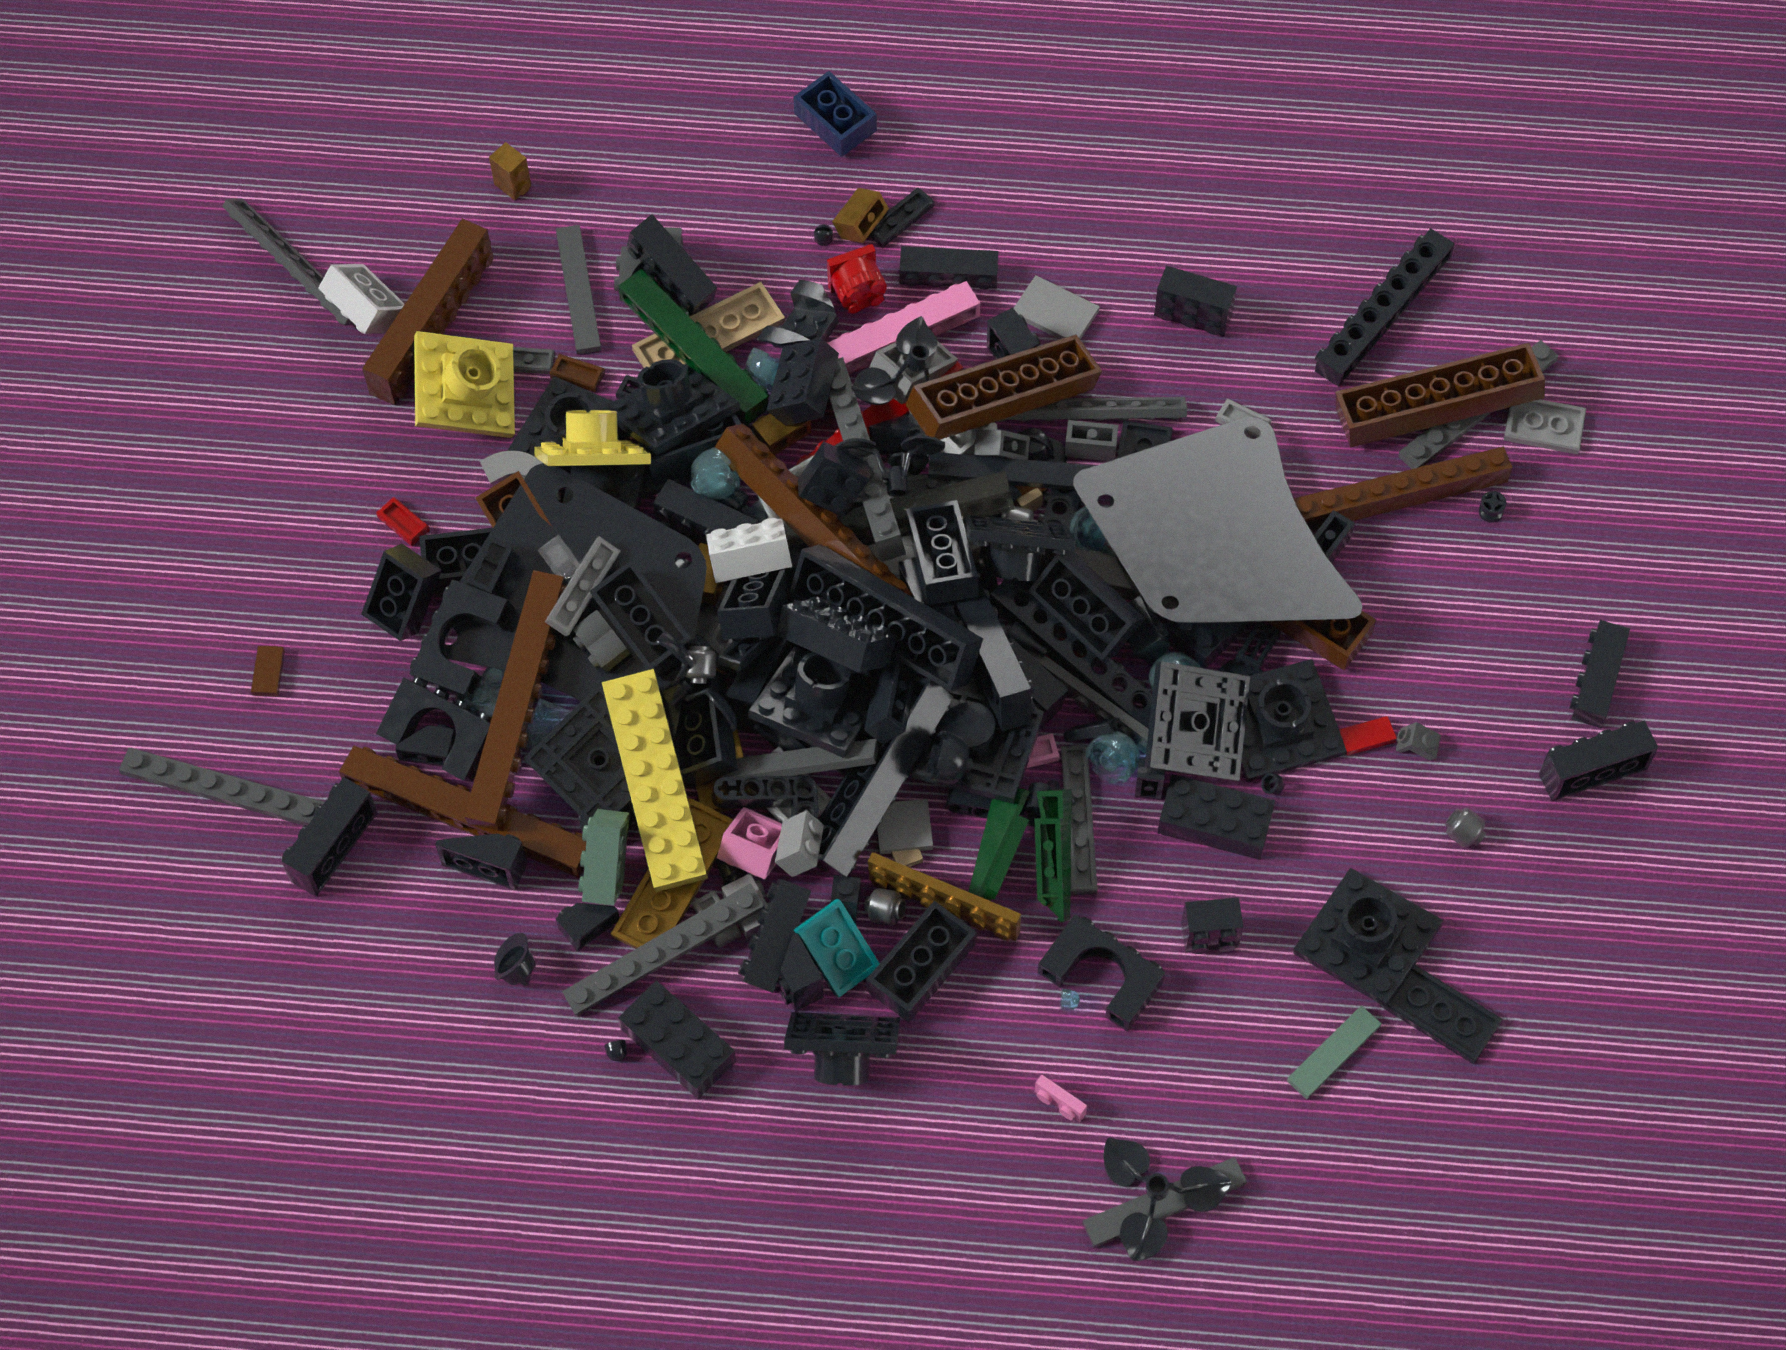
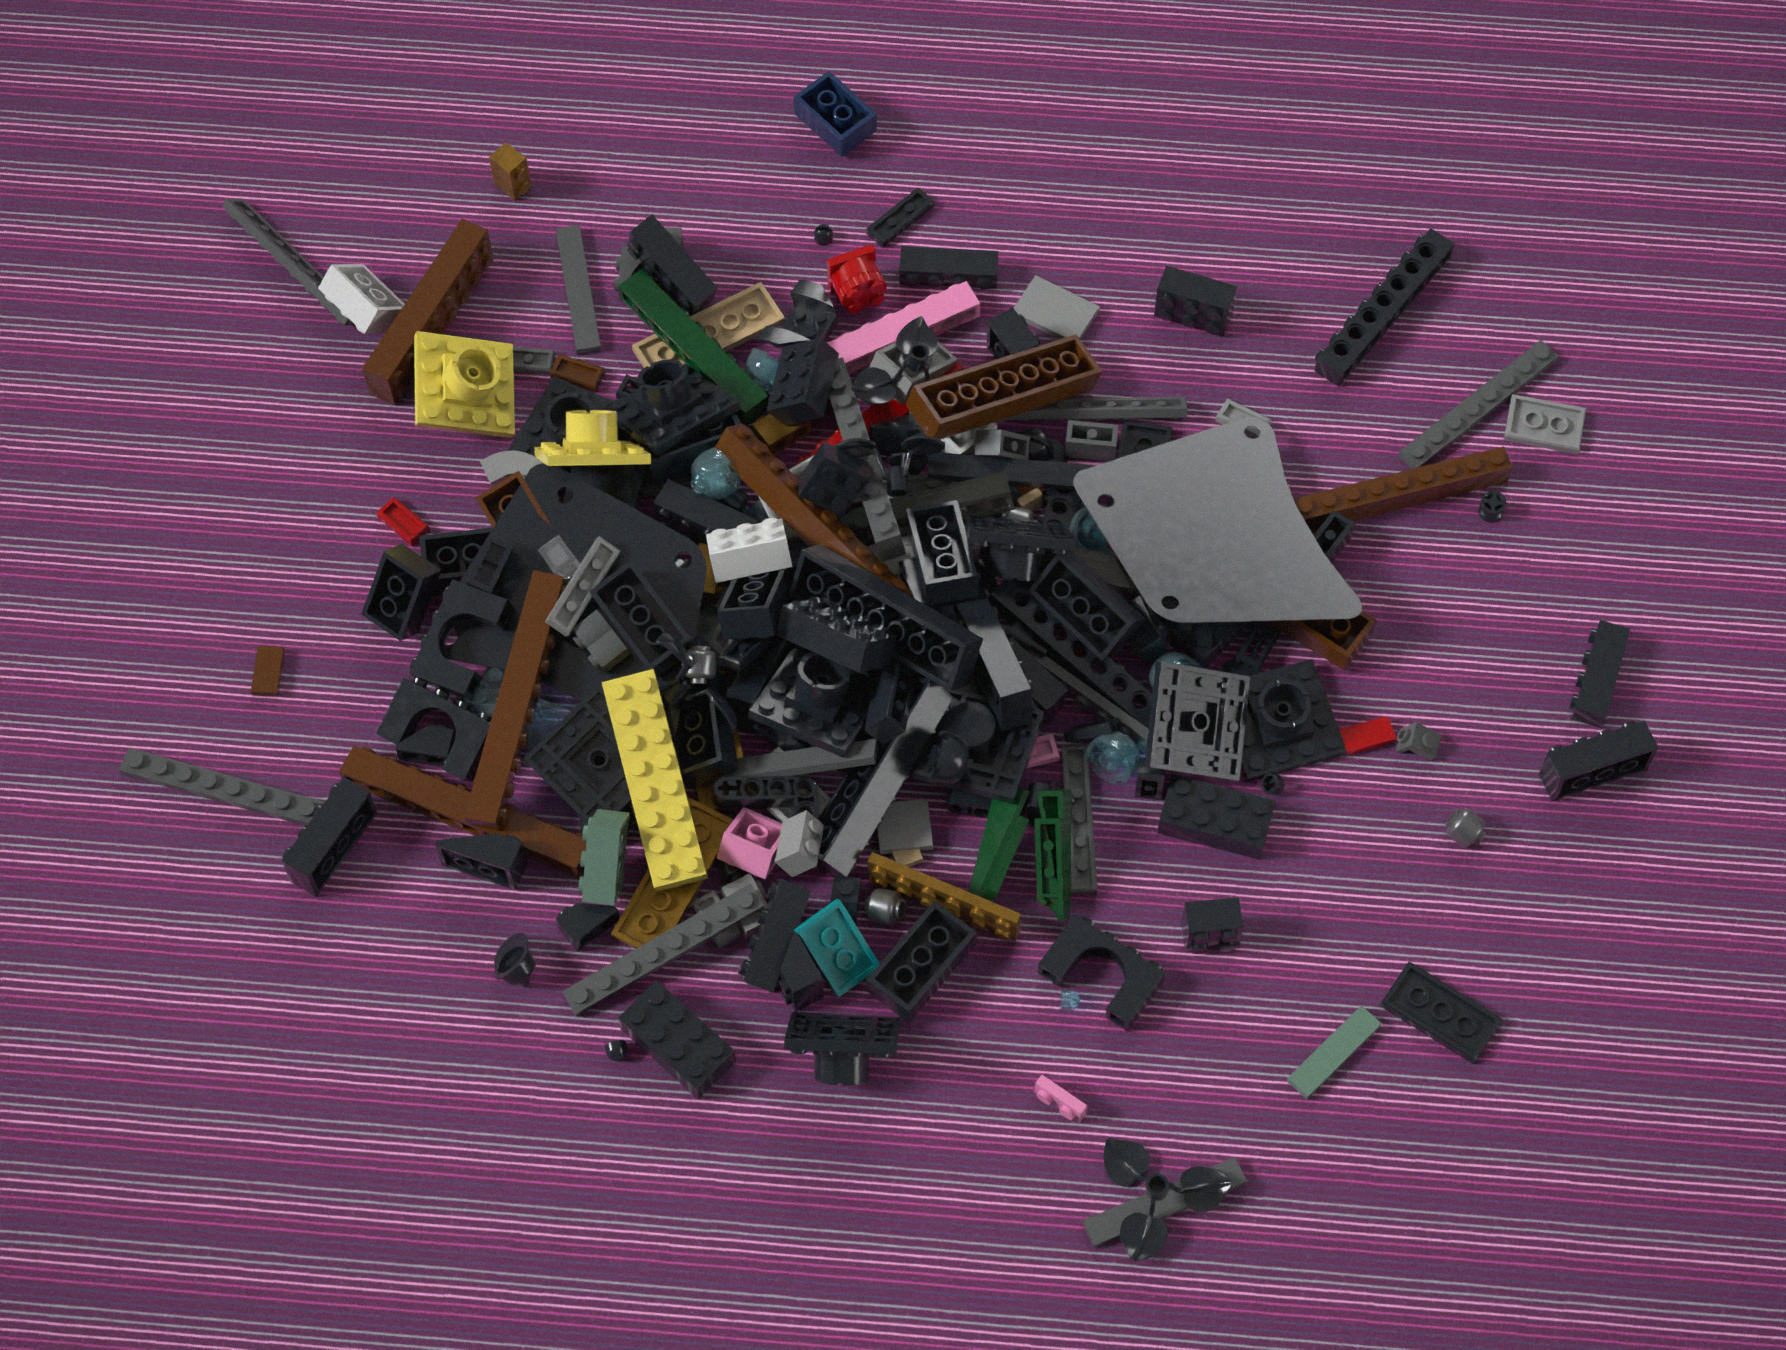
pearl gold brick [832,188,889,243] -> none
black piece [1293,868,1443,1007] -> none
reddish brown brick [1335,343,1545,448] -> none

